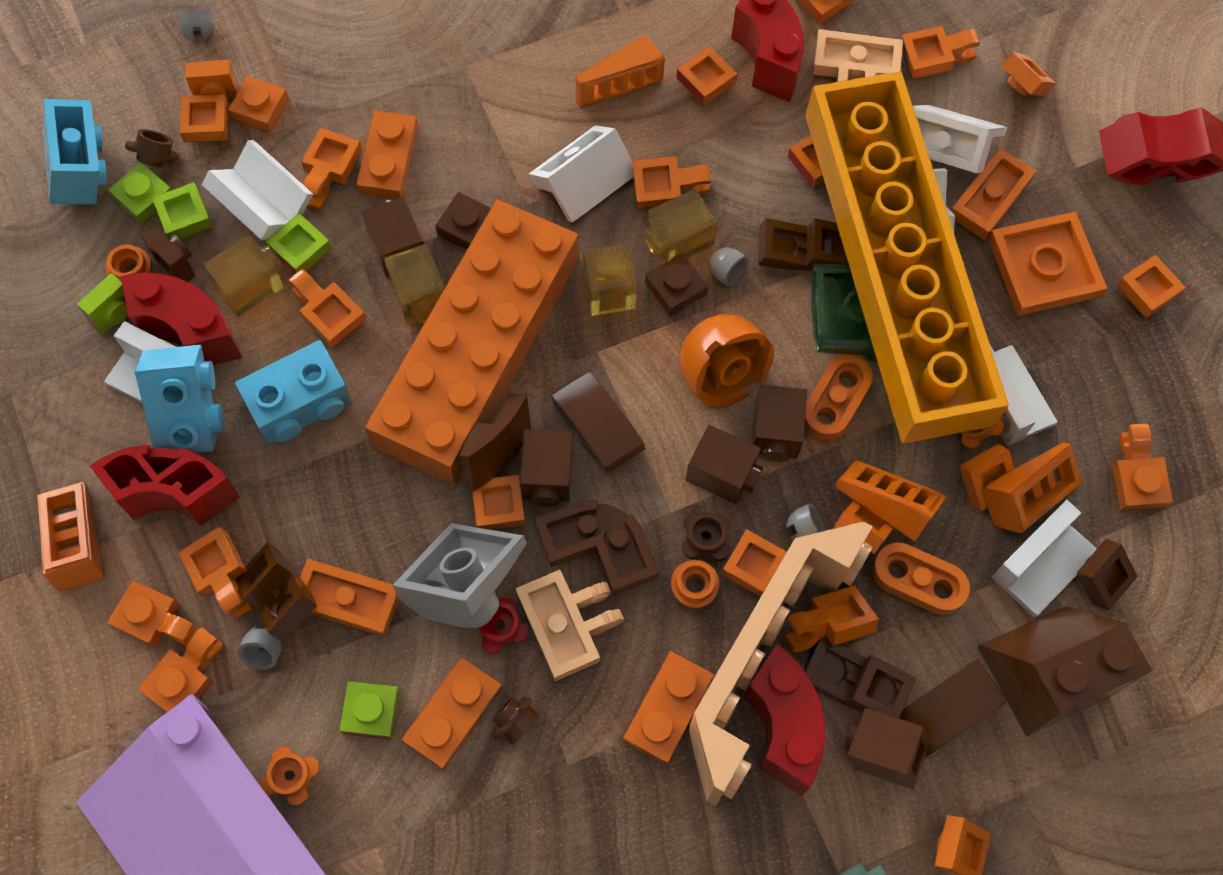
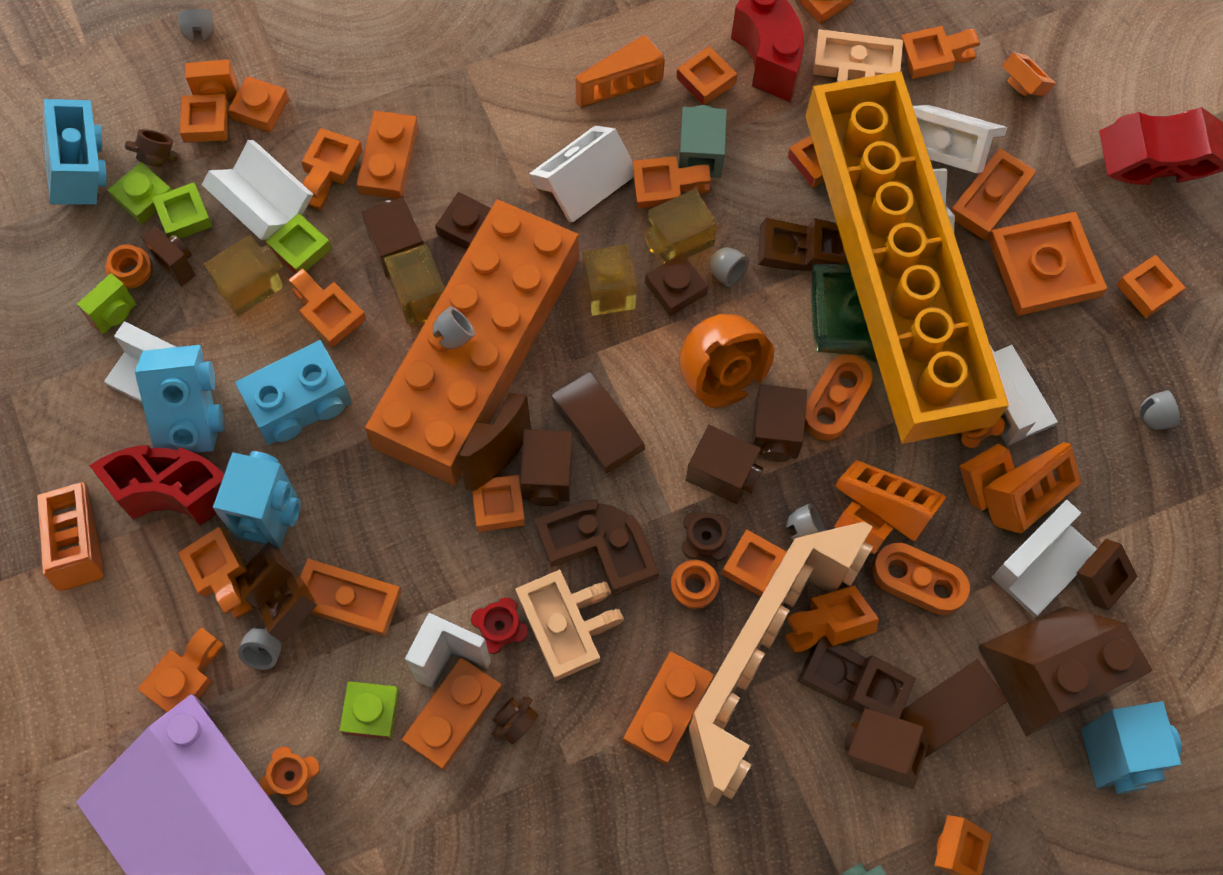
orange plate [107,580,199,648] -> none
red brick [121,273,242,365] -> none
light grey slope [392,523,527,628] -> none
red brick [744,644,825,796] -> none
orange plate [1112,423,1173,511] -> none
none -> medium azure brick [213,451,301,549]
none -> white panel [405,613,491,690]
none -> light grey hinge [432,306,475,349]
none -> sand green brick [678,105,727,178]
none -> medium azure brick [1081,701,1182,794]
none -> light grey hinge [1139,390,1180,430]

